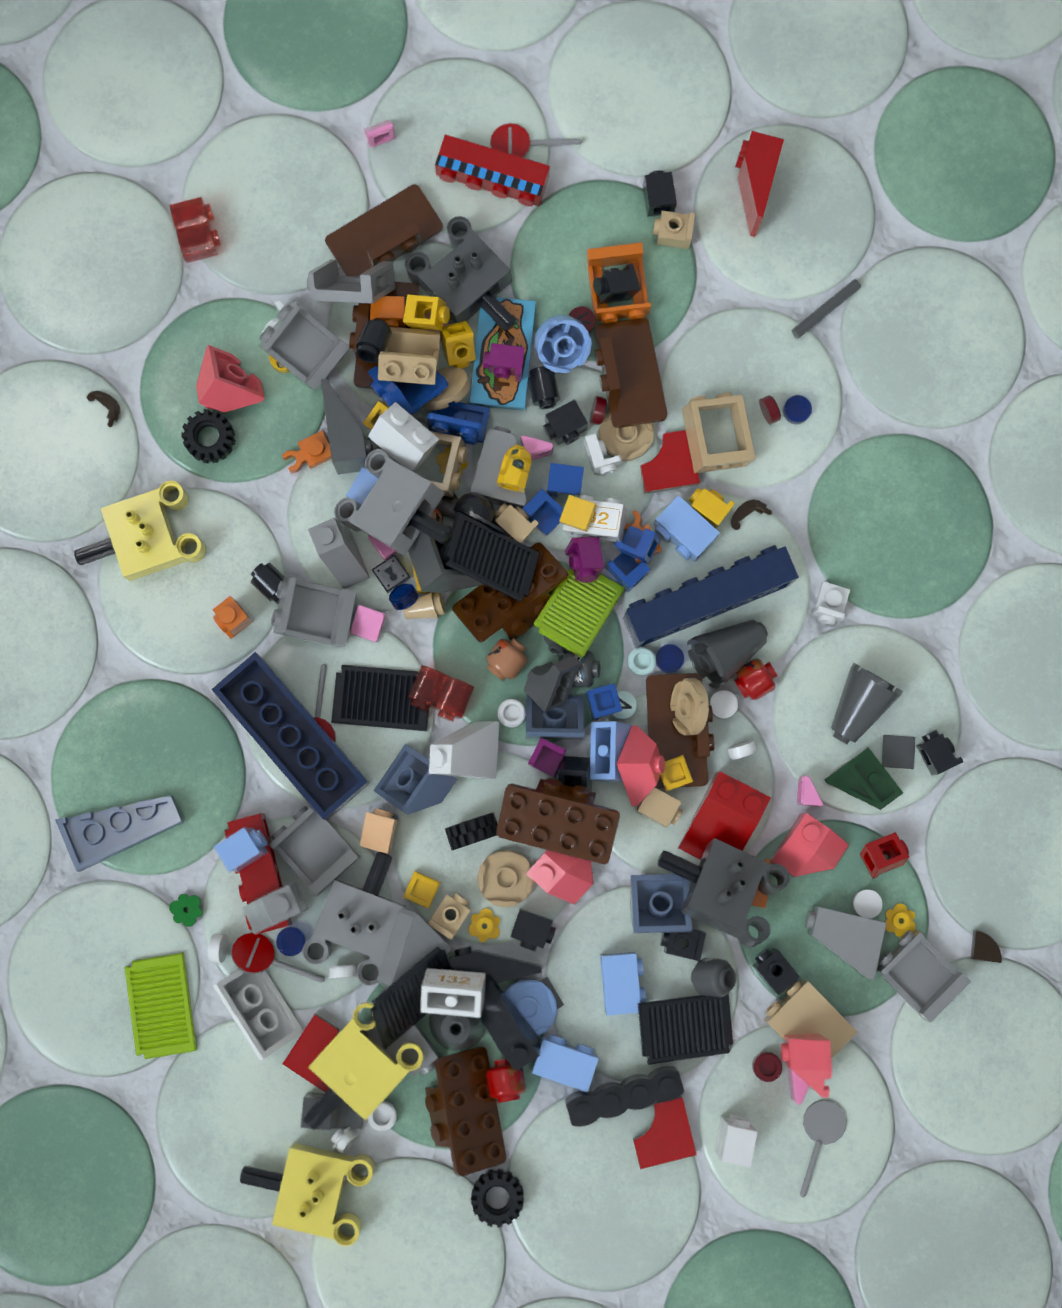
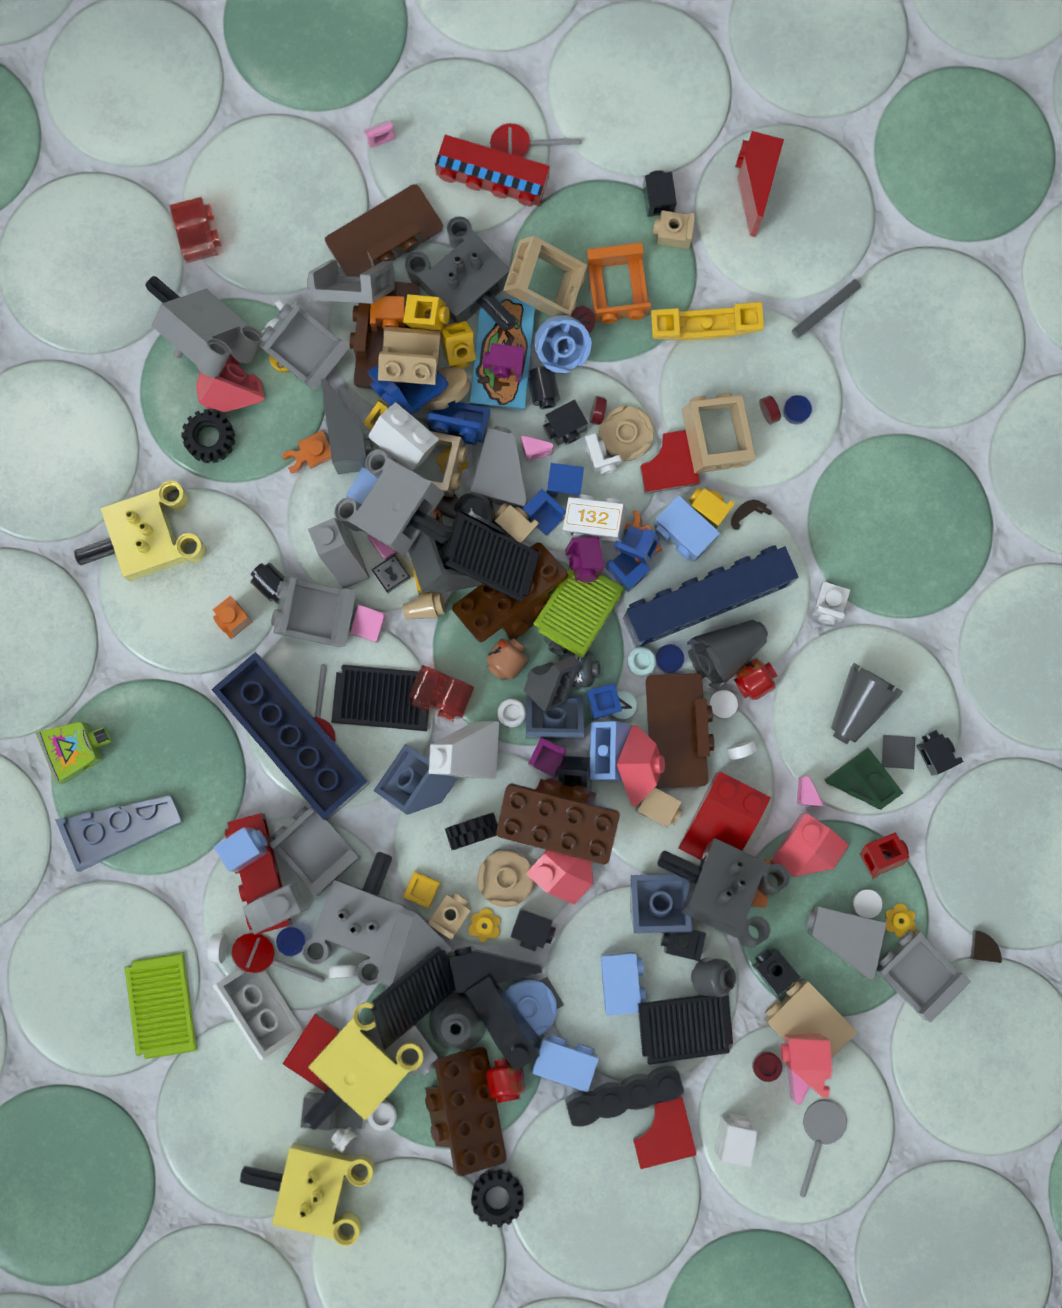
dark brown piece [87,391,120,427] -> none
green plant [169,894,203,927] -> none
black brick [356,319,392,363] -> none
light nougat slope [360,808,399,854] -> none
clear blue tile [389,584,418,610] -> none
white brick [421,968,486,1018] -> none
yellow rock [497,444,532,493] -> none
yellow tile [559,495,597,532] -> none
black brick [593,264,640,304] -> none
reddish brown bracket [594,318,667,428] -> none
yellow tile [660,755,693,792] -> none
tan tile [670,678,709,735] -> none
none -> lime torso [36,722,112,784]
none -> light grey piece [145,276,262,377]
none -> tan window [503,236,587,317]
none -> yellow slope [651,302,764,340]

